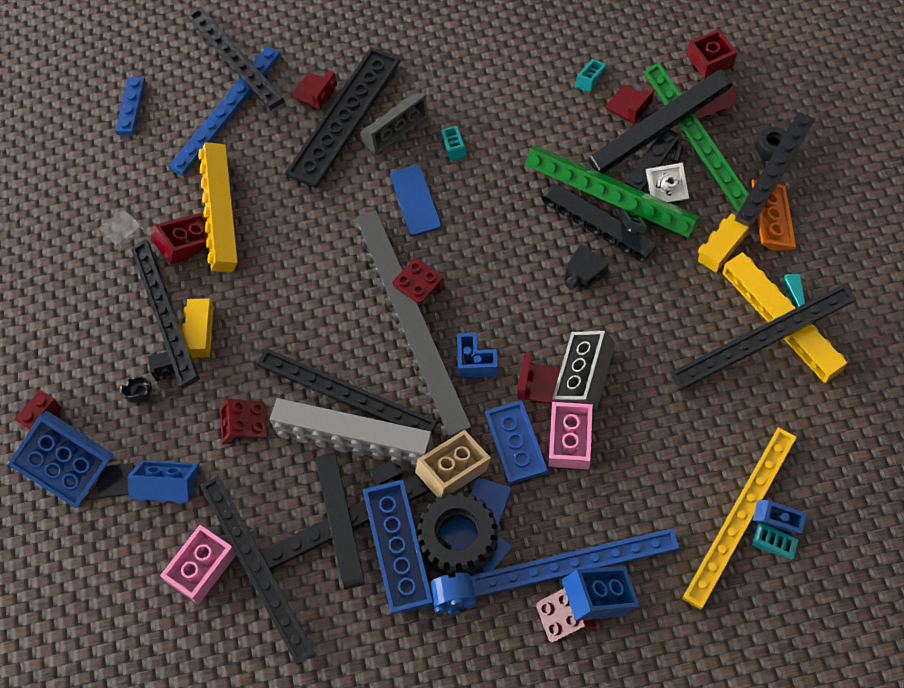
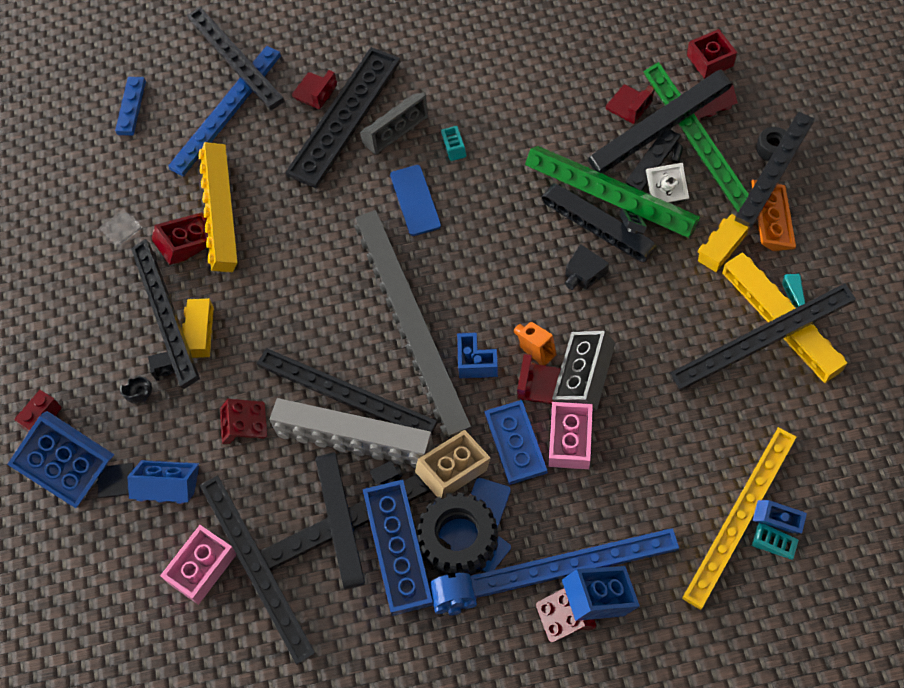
dark red bracket [392,257,445,303] -> none
teal slope [575,59,607,92] -> none
none -> orange torso [514,322,557,366]

